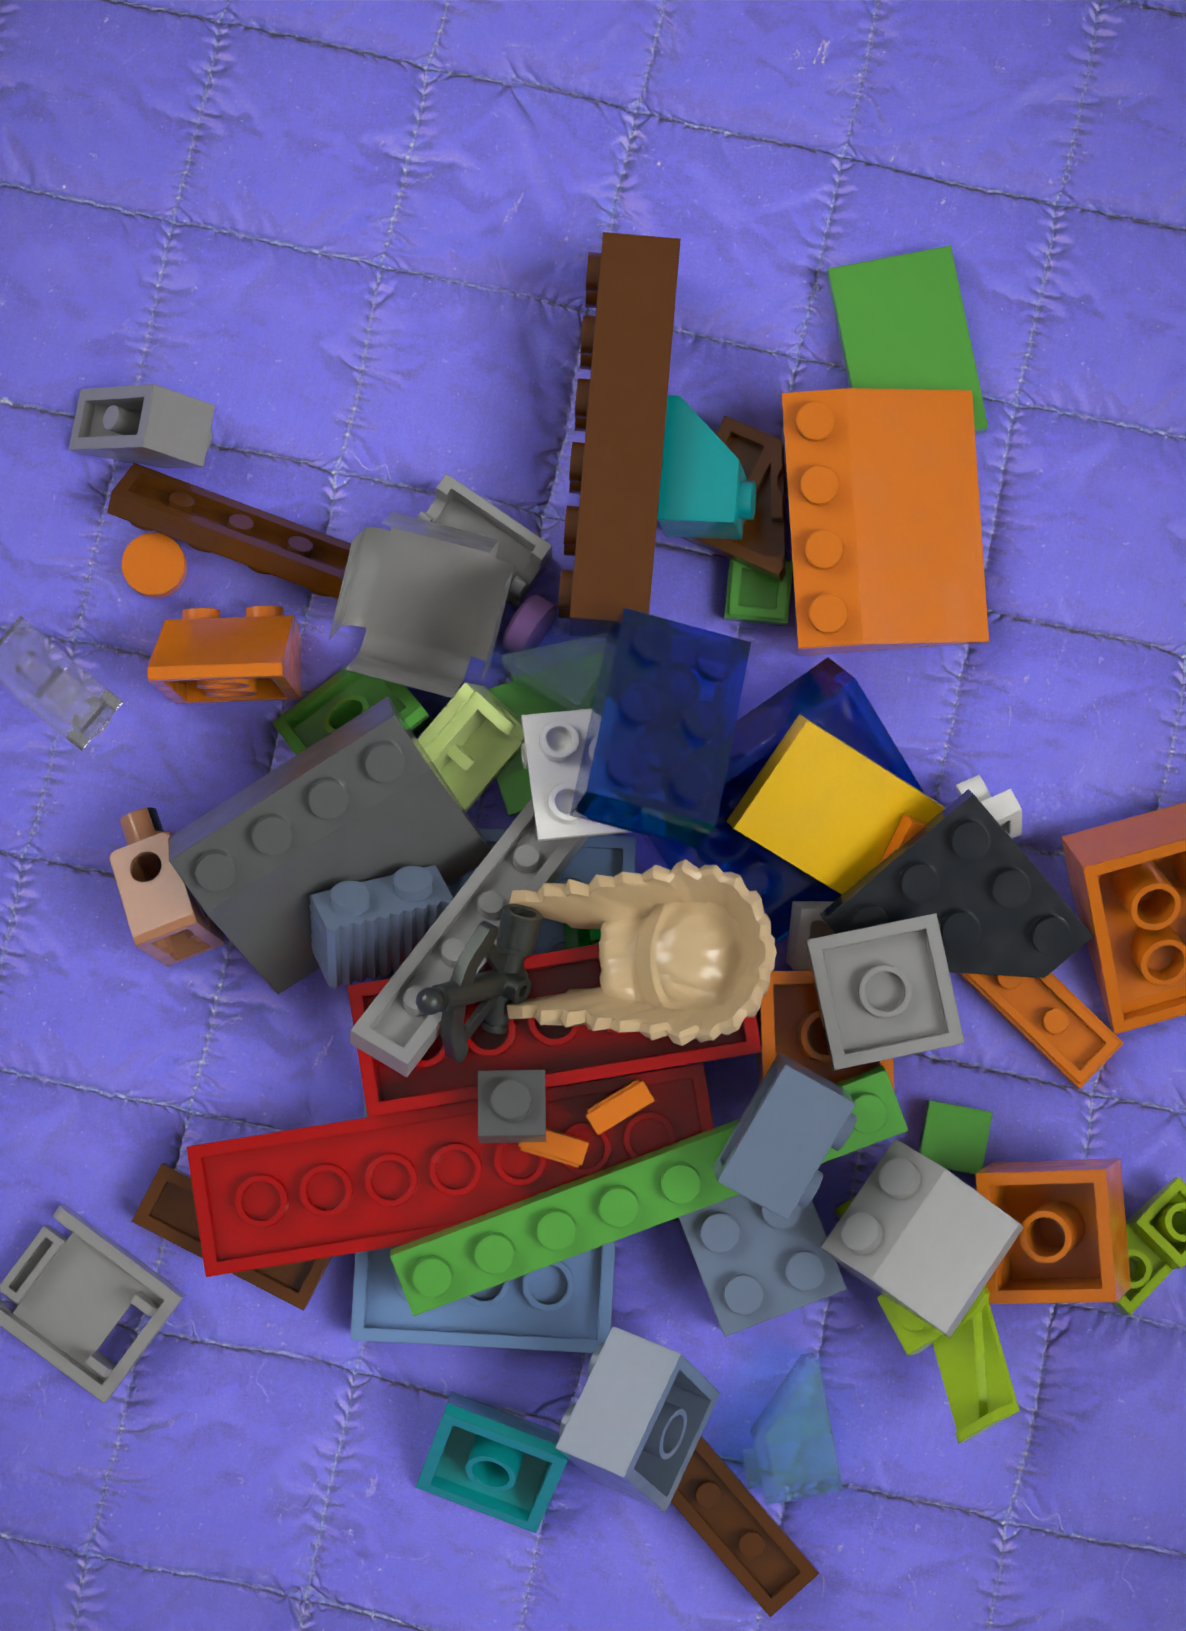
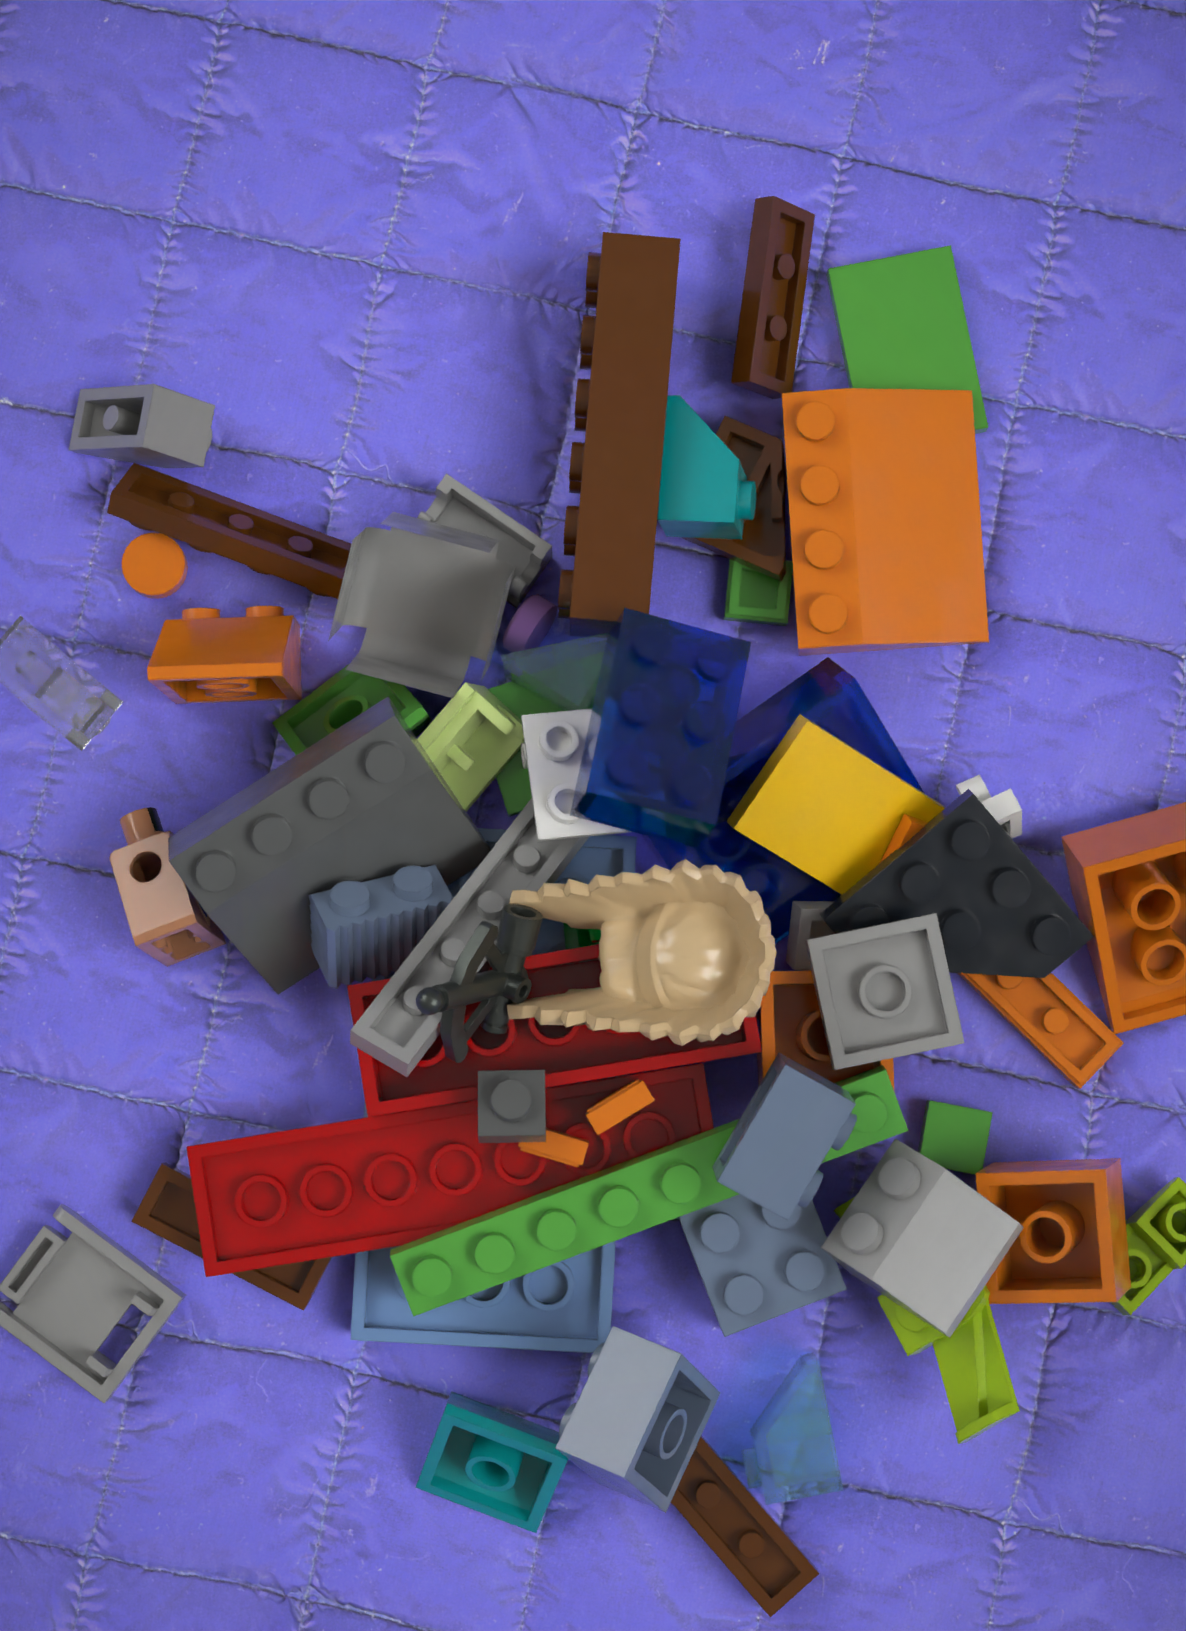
none -> reddish brown plate [731,196,815,399]

